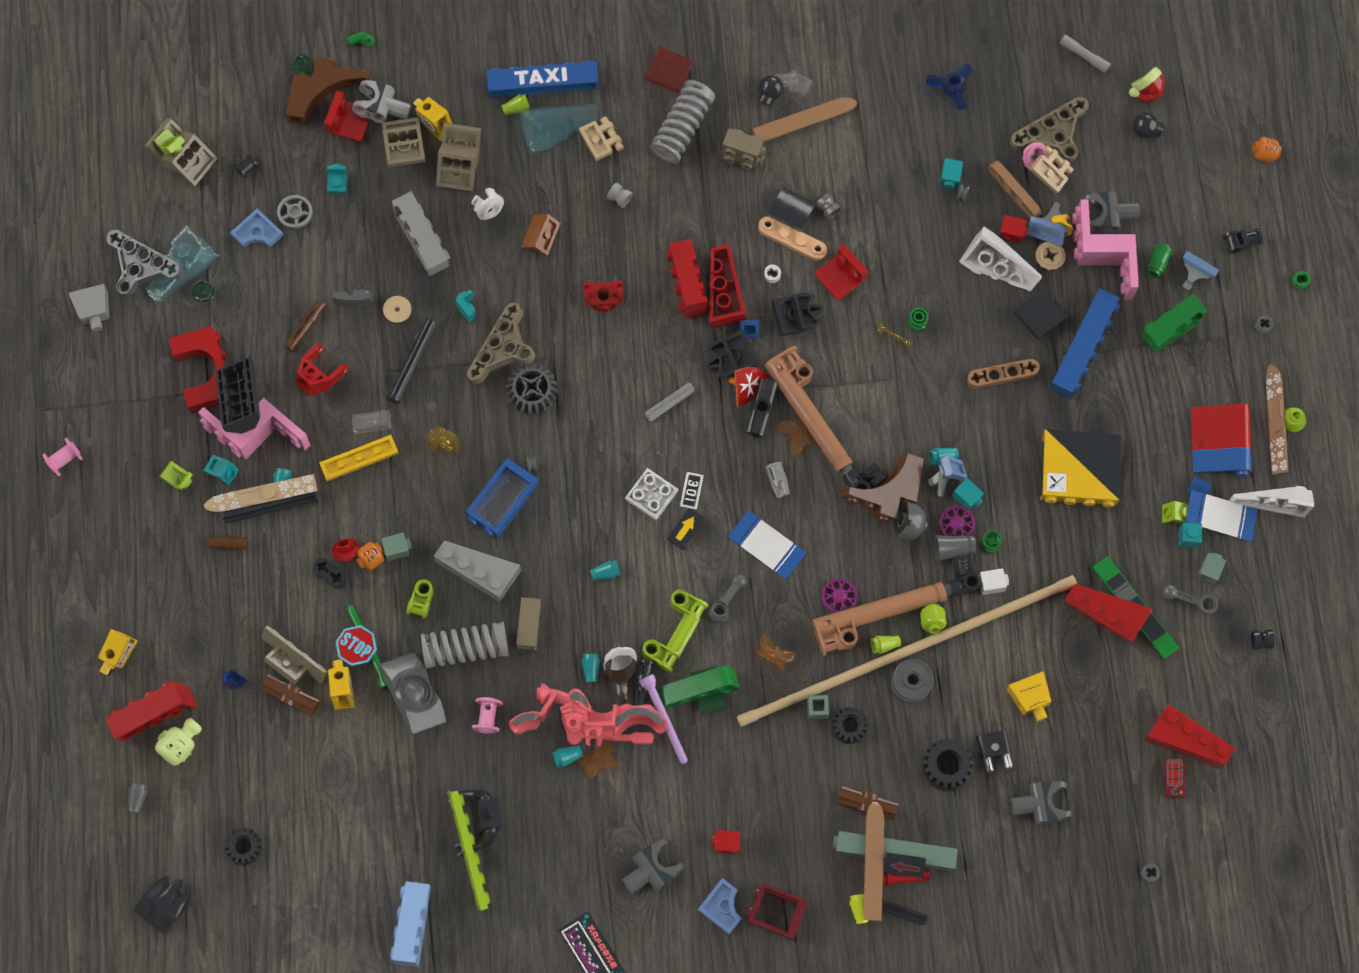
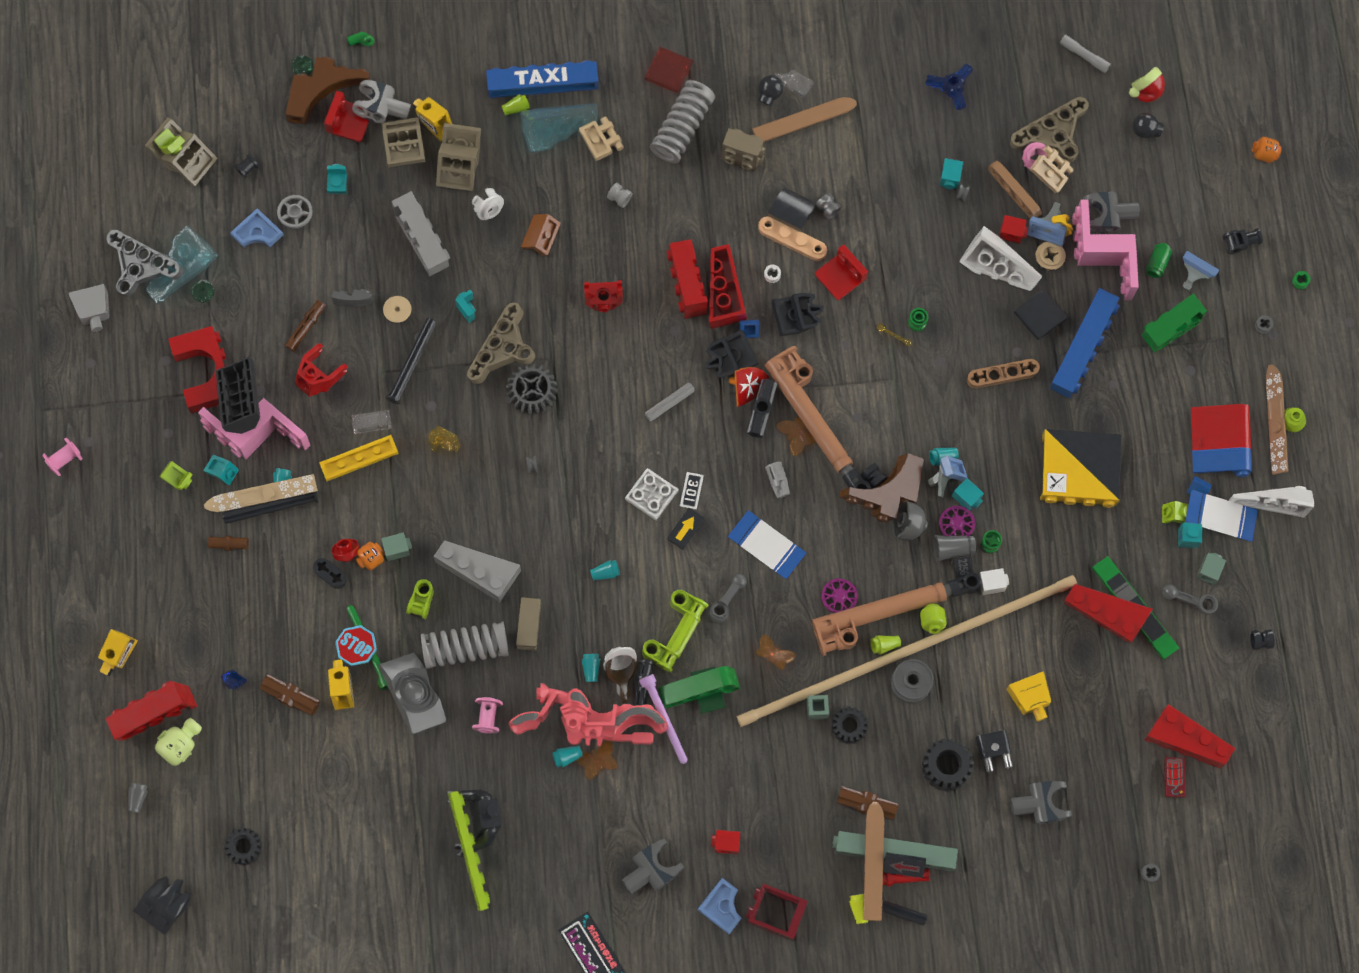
dark tan bracket [261,626,327,684] -> none
light blue wedge [390,881,431,967] -> none
piece [466,458,539,538] -> none

